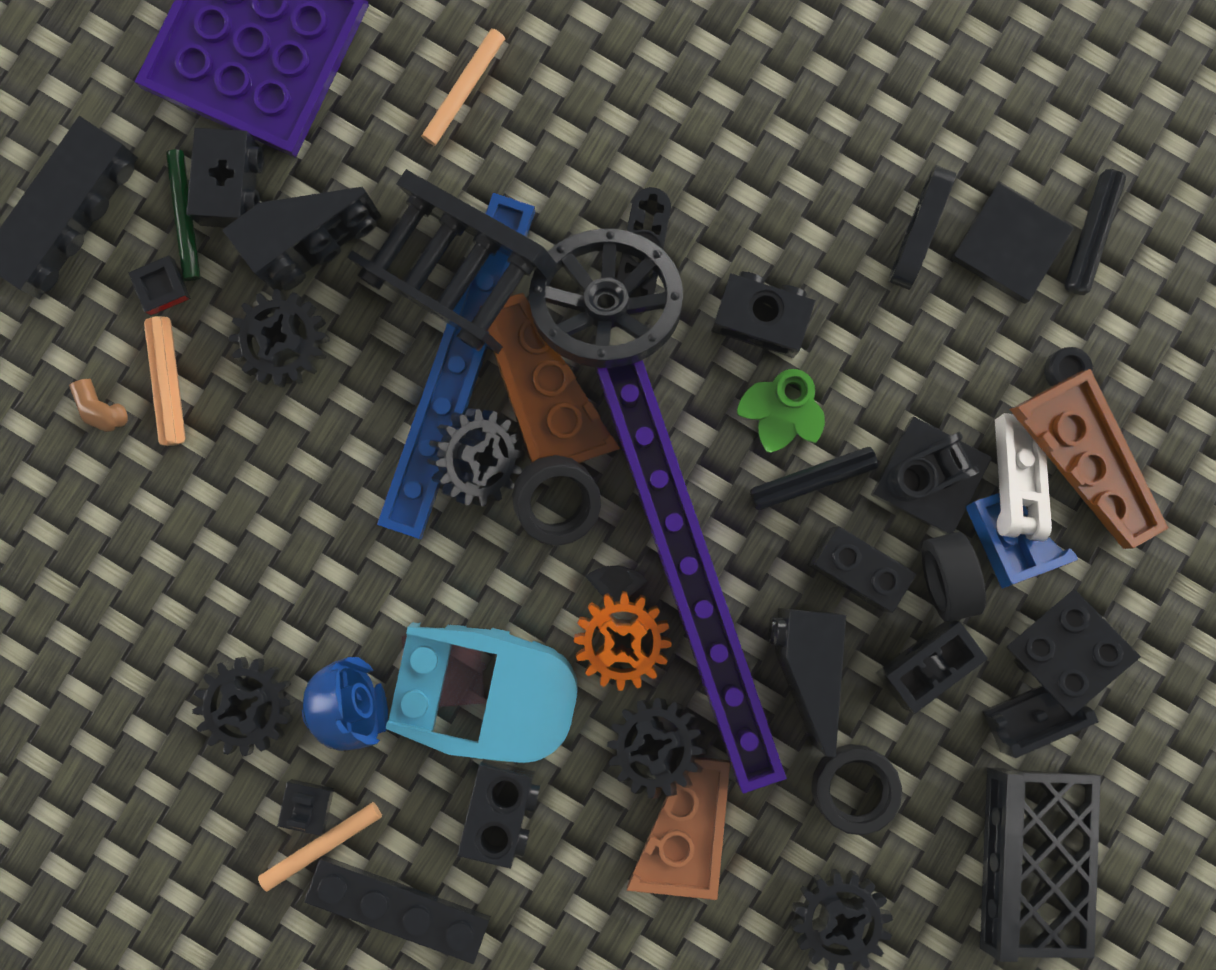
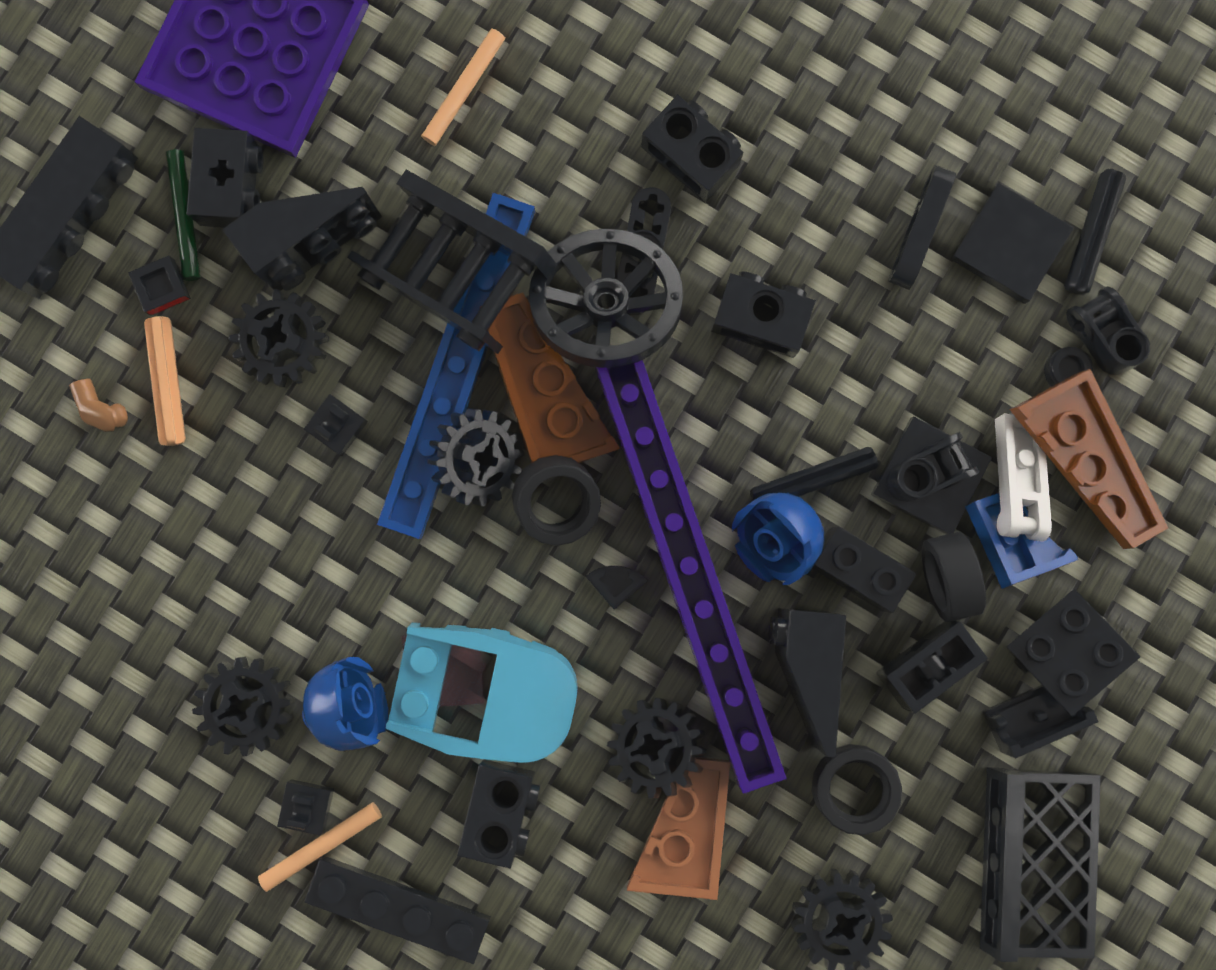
orange gear [574,591,672,691] -> none
bright green plate [737,369,825,453] -> none
none -> black tile [304,394,368,456]
none -> black brick [641,94,744,203]
none -> blue cylinder [732,493,824,585]
none -> black piece [1066,286,1150,375]

